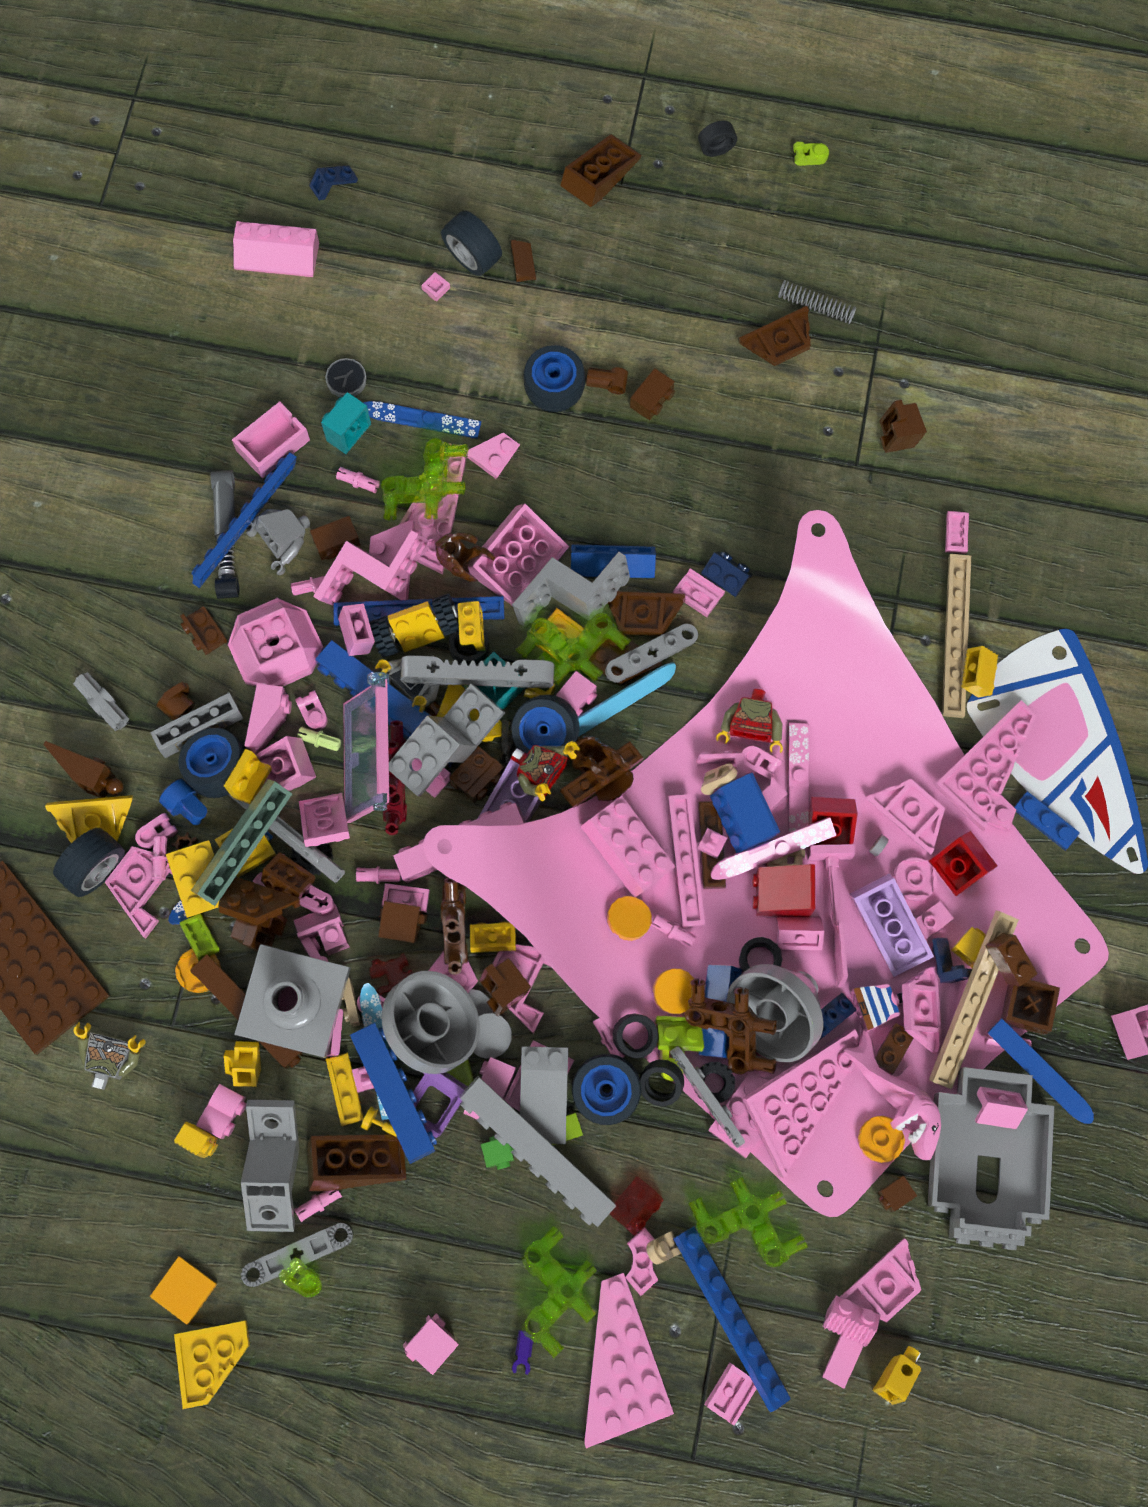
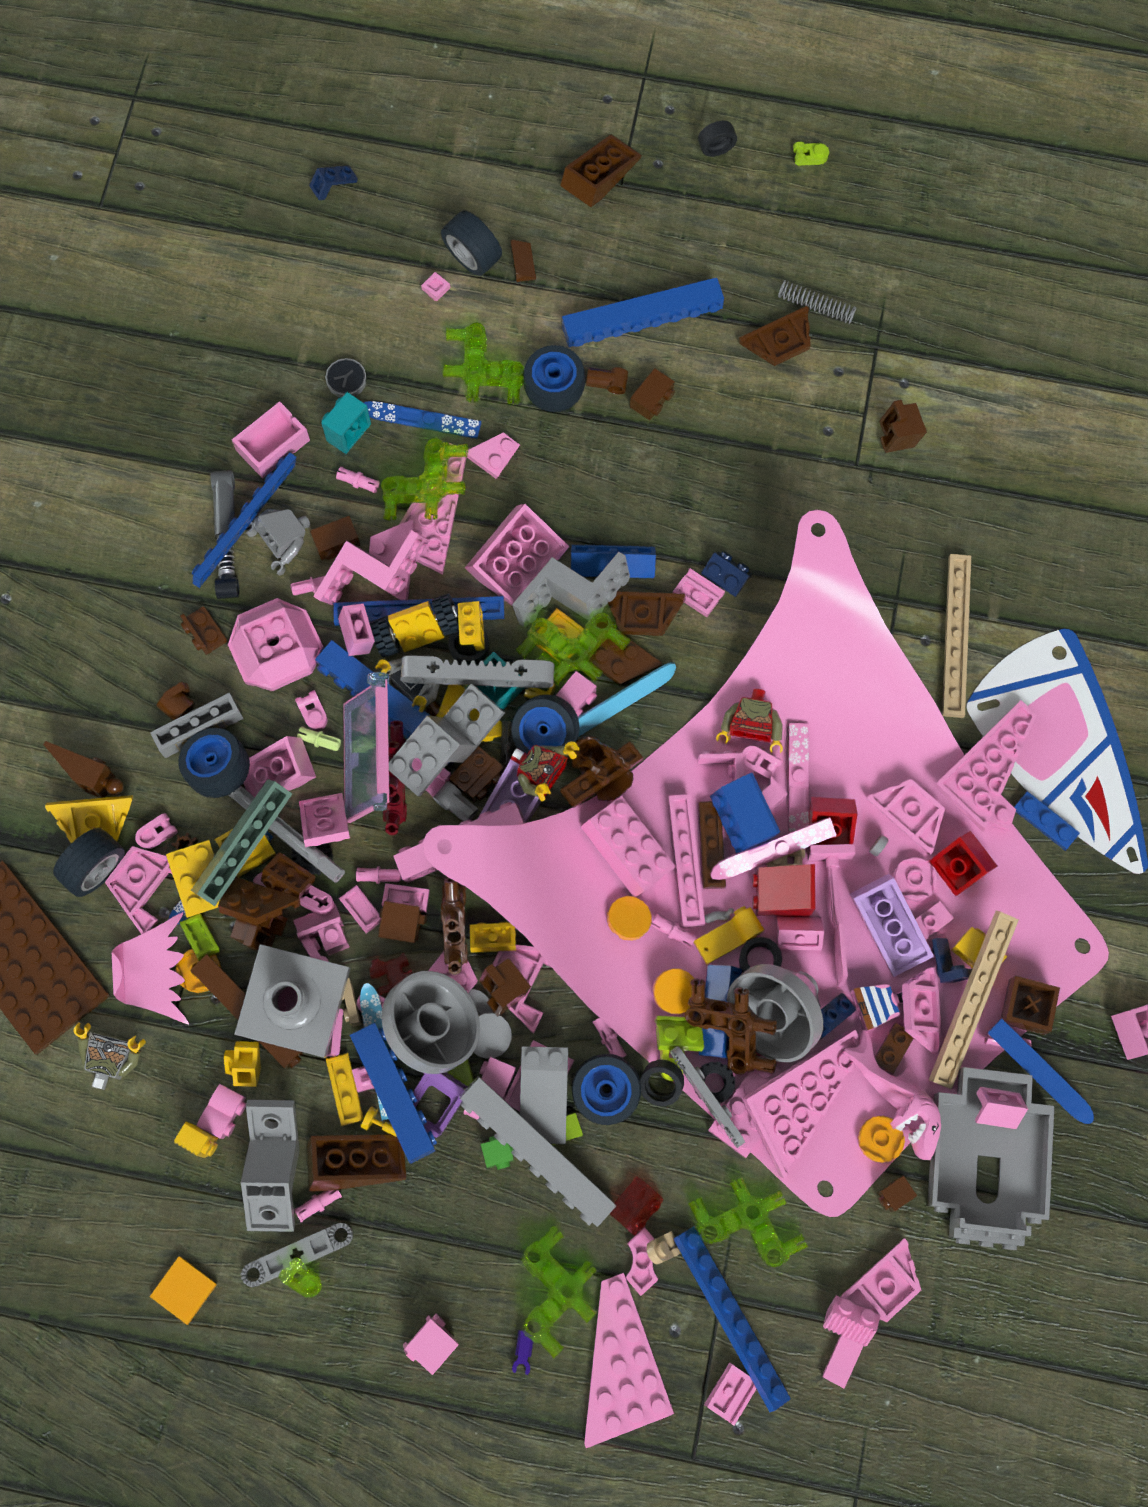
light grey piece [73,672,130,731] -> none
bright pink axle [150,836,168,881] -> none
blue piece [159,779,207,826] -> none
yellow plate [174,1320,250,1409] -> none
yellow bracket [224,749,272,804] -> none
bright pink slope [233,221,319,277] -> none
bright pink slope [245,683,292,754] -> none
reddish brown hair [435,532,495,582] -> none
light grey piece [605,624,698,683] -> none
black tyre [612,1013,658,1058] -> none
bright pink tile [697,828,727,859] -> none
tan plate [701,763,738,795] -> none
yellow torso [872,1346,922,1405] -> none
bright pink plate [945,511,969,554] -> none
yellow brick [961,646,998,698] -> none
reddish brown brick [985,933,1038,987] -> none
none -> bright pink piece [112,912,189,1024]
none -> bright pink tile [339,885,381,934]
none -> light grey piece [433,781,478,821]
none -> clear neon green pin [443,322,524,404]
none -> blue brick [562,278,724,347]
none -> yellow door [693,906,765,965]
none -> light grey piece [704,908,734,923]

